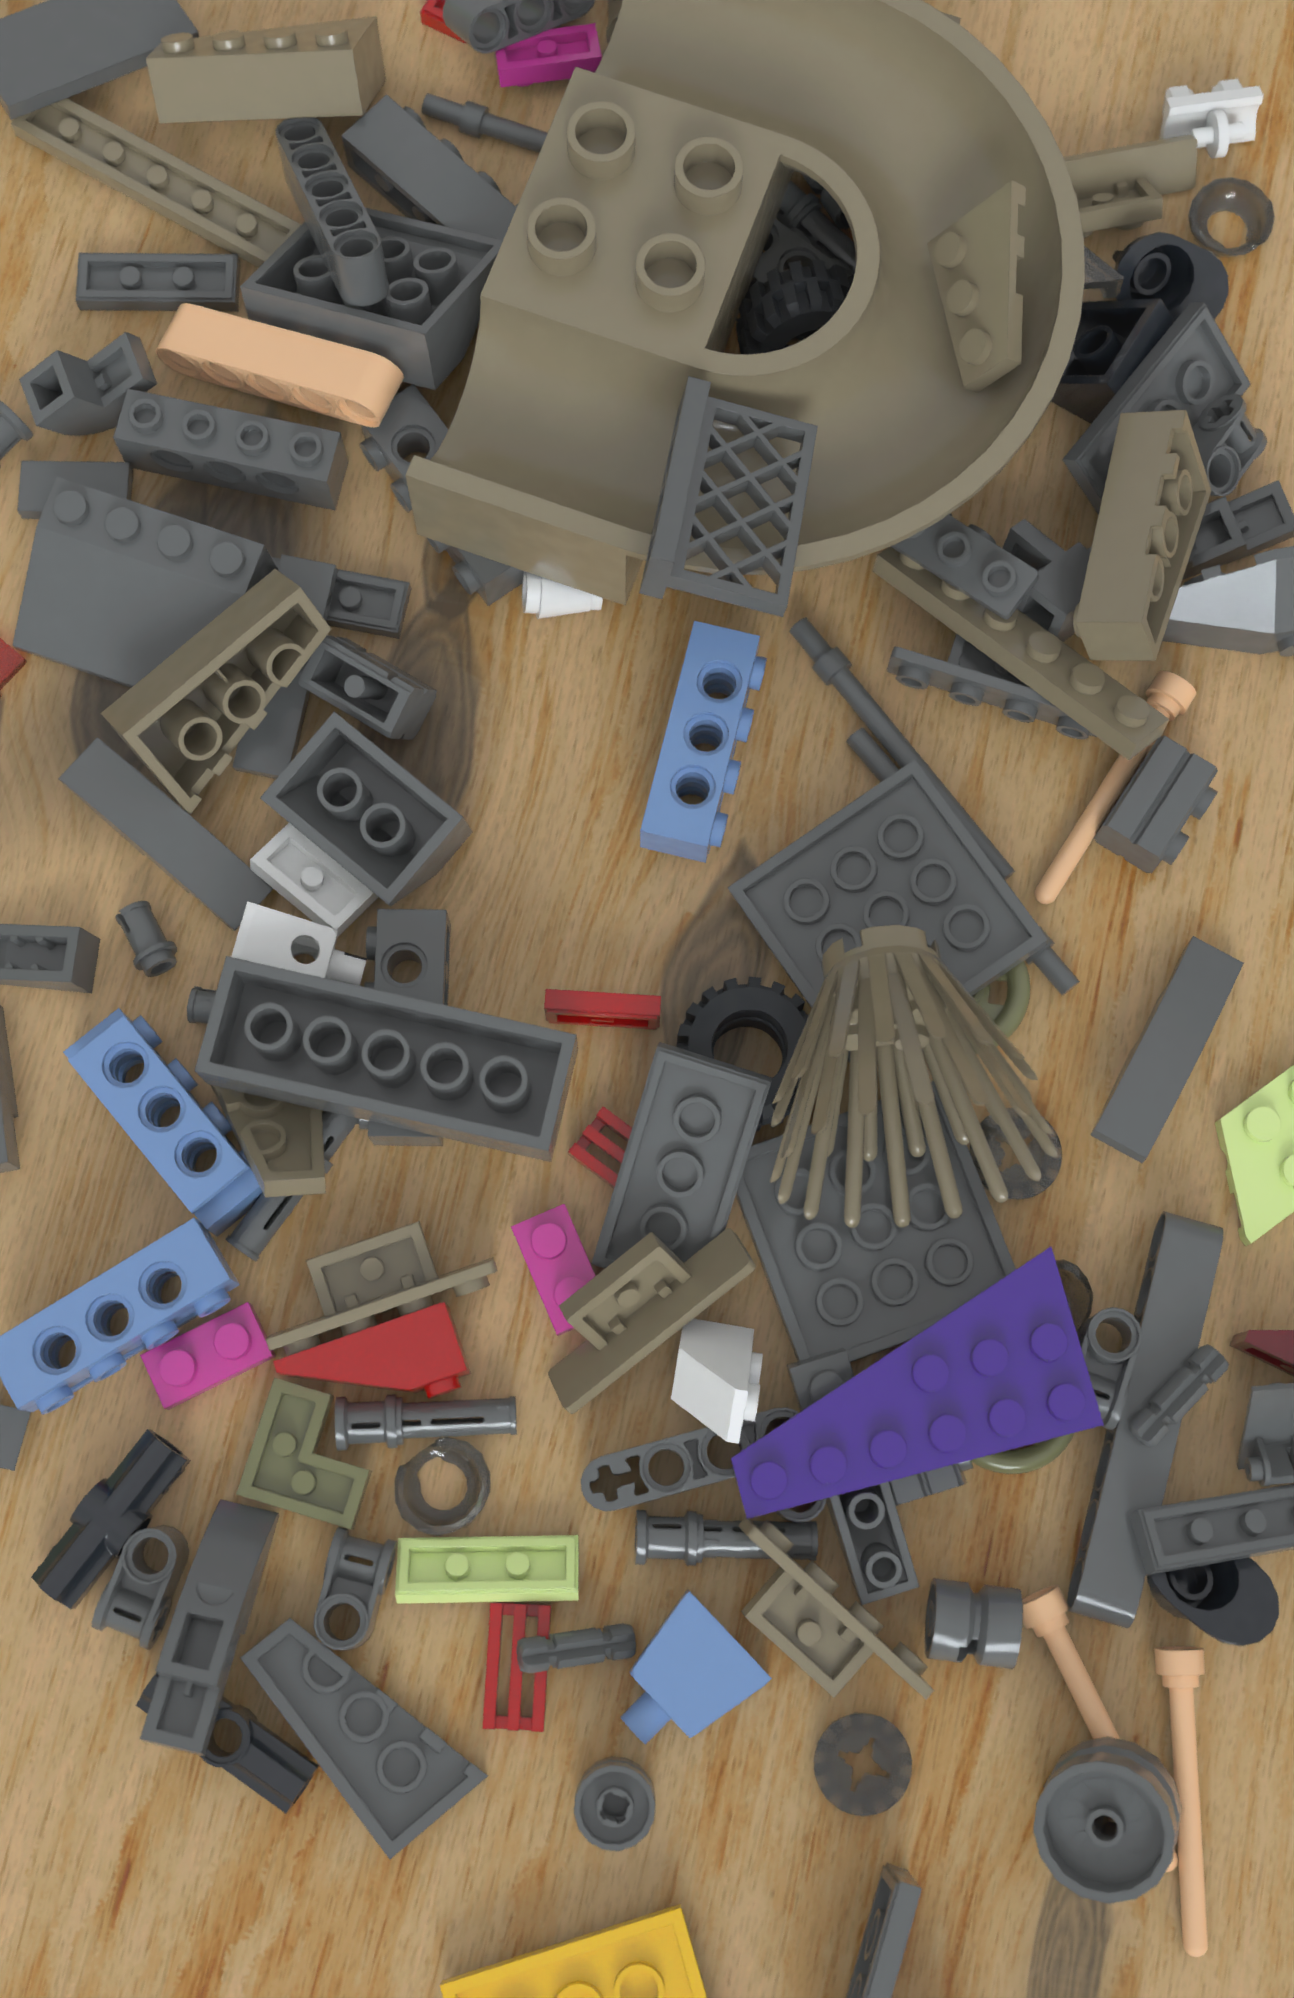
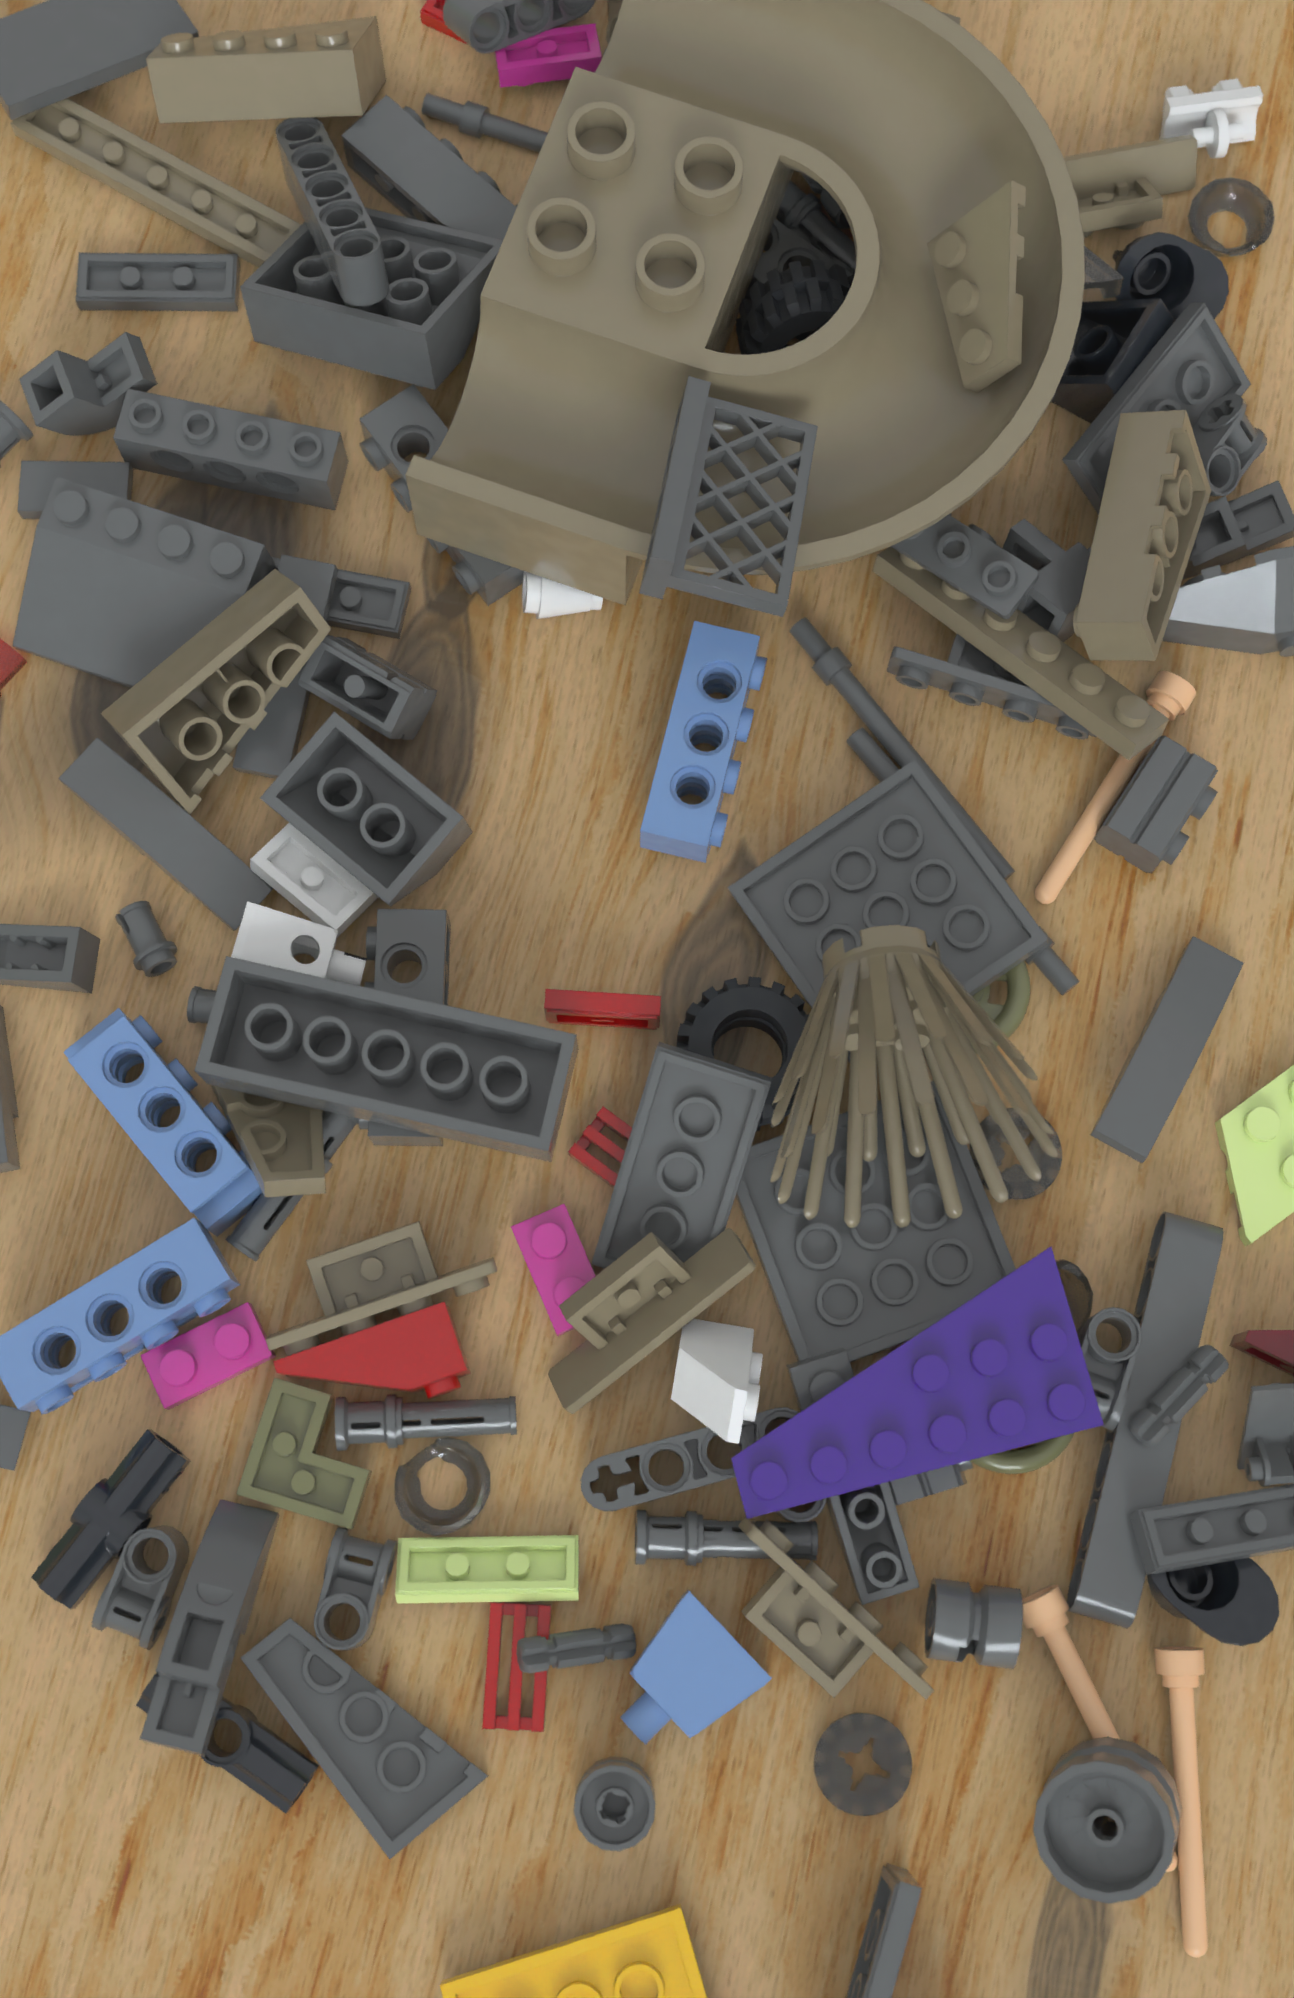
light nougat beam [156,303,404,428] -> none

